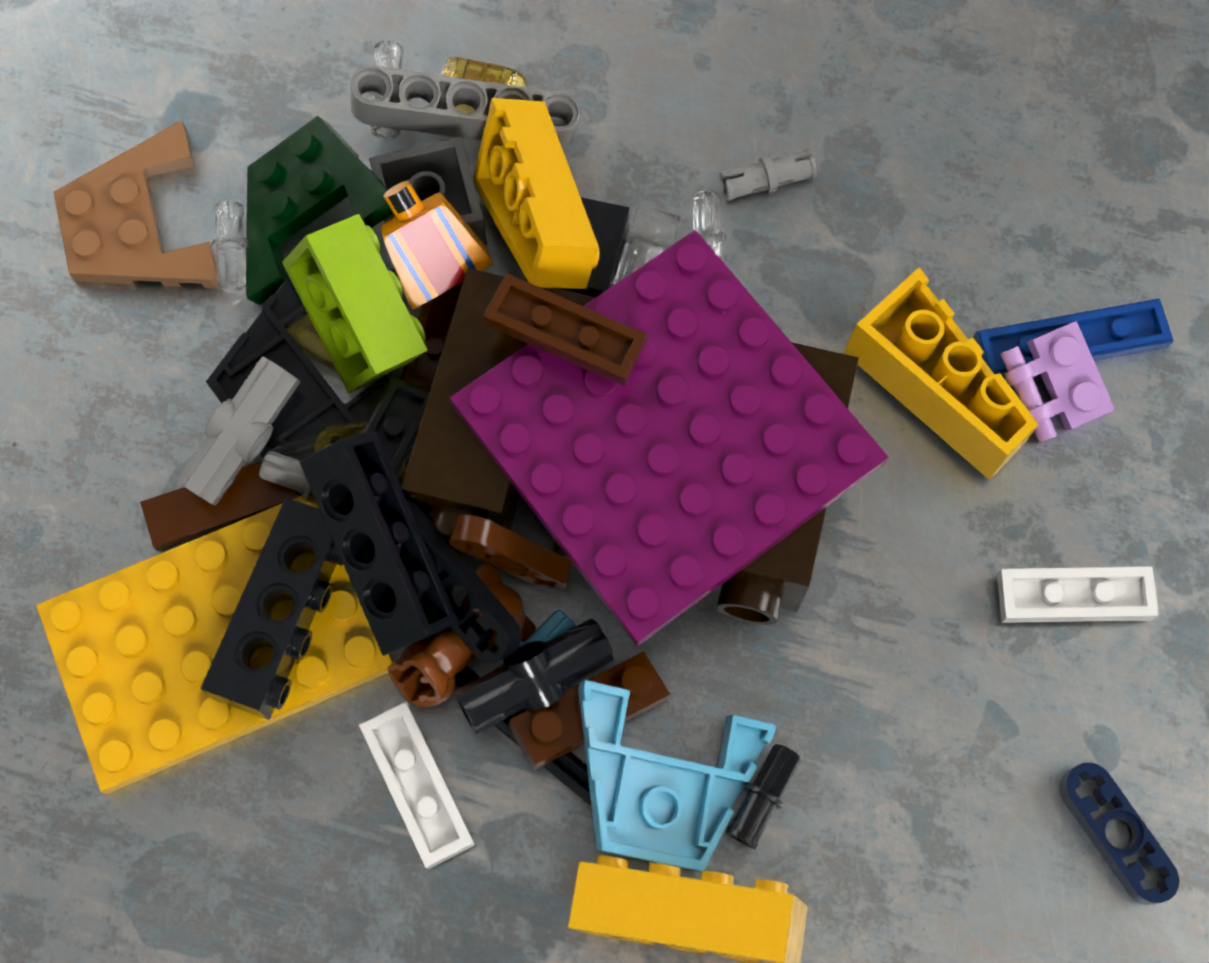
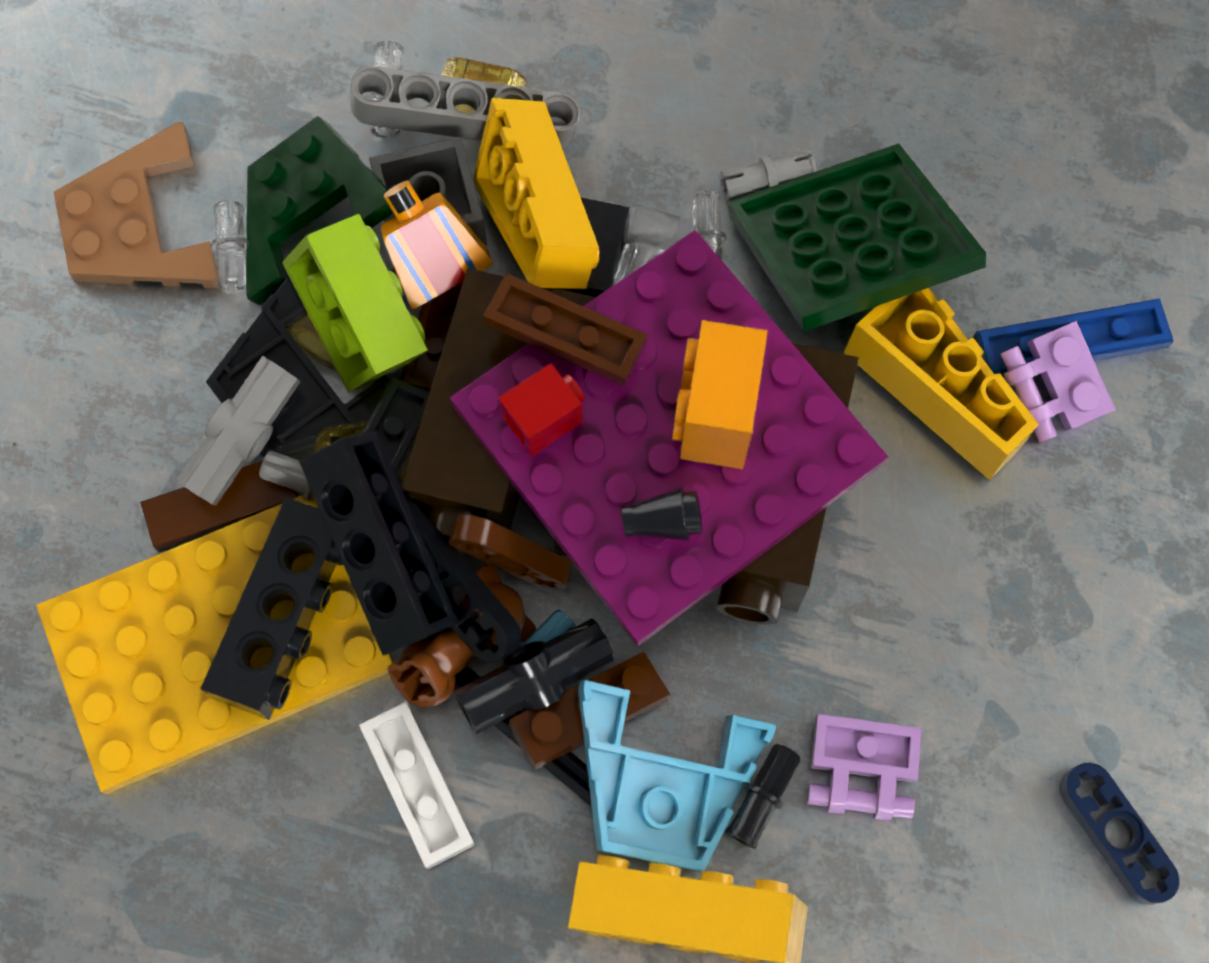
white plate [997,566,1159,623] -> none
none -> red brick [498,363,585,457]
none -> black cone [621,487,703,541]
none -> light orange brick [672,320,768,469]
none -> dark green plate [728,143,986,332]
none -> lavender plate [807,714,922,821]

